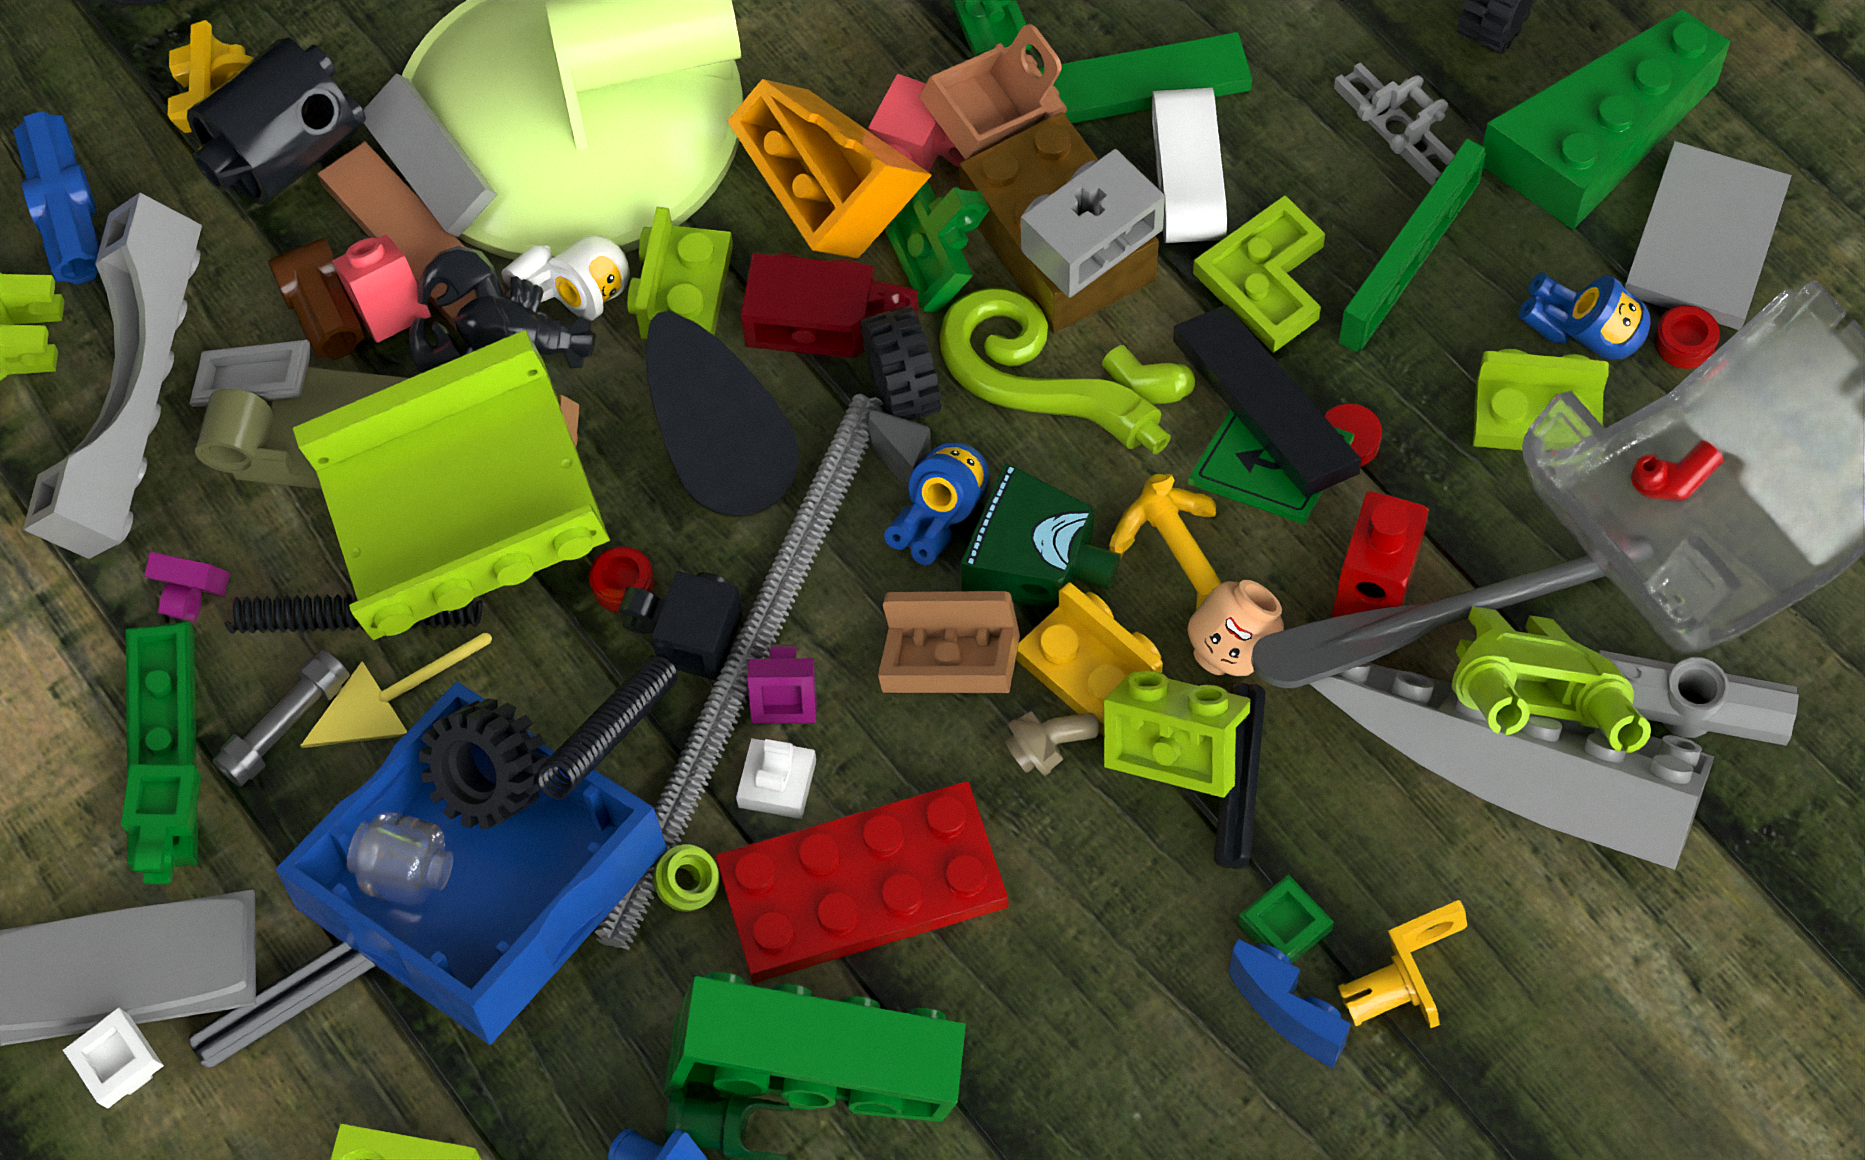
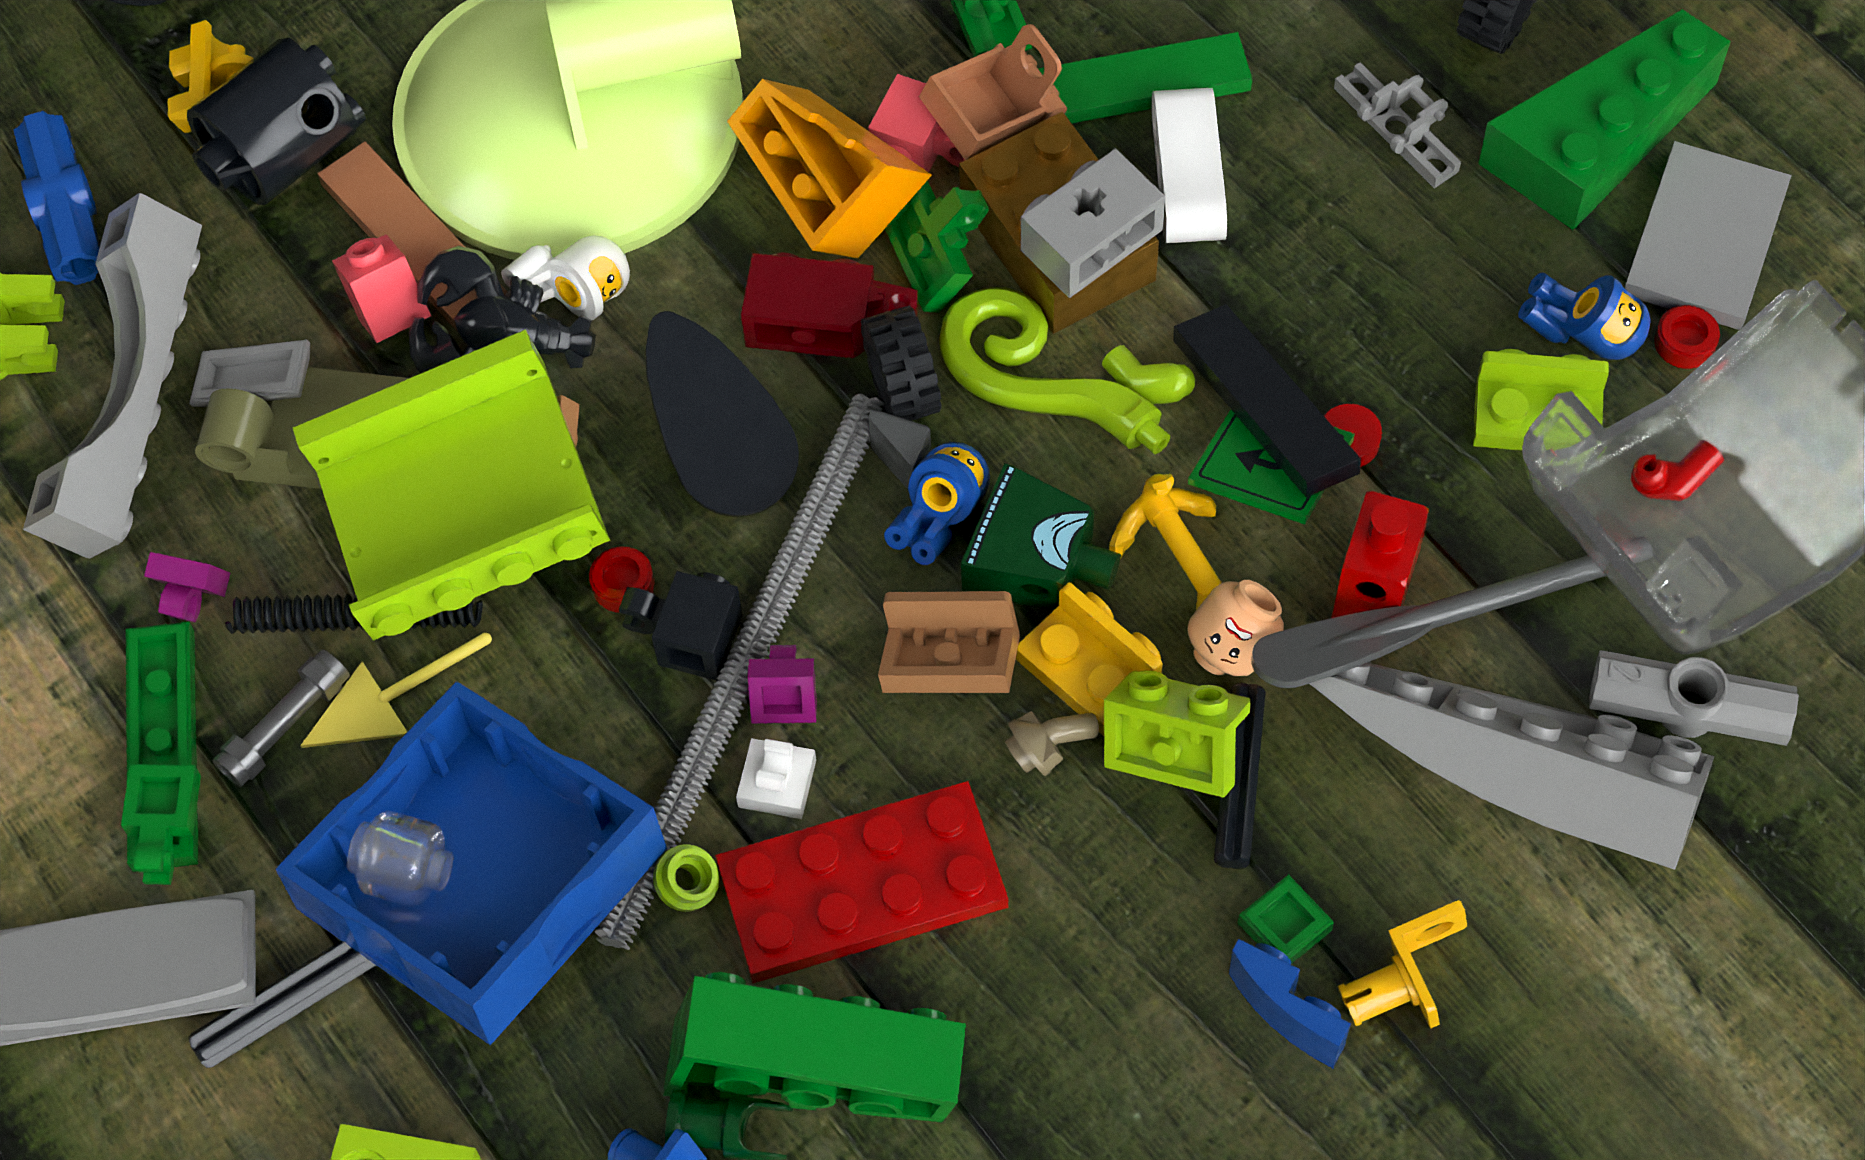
white tile [63,1008,164,1108] -> none
reddish brown piece [268,237,365,360] -> none
light grey tile [363,73,497,237] -> none
black tyre [419,698,548,829] -> none
black piece [537,655,678,800] -> none
lime bracket [627,207,733,339] -> none
lime plate [1193,195,1325,353] -> none
green tile [1339,139,1486,353] -> none
lime connector [1452,606,1651,753] -> none

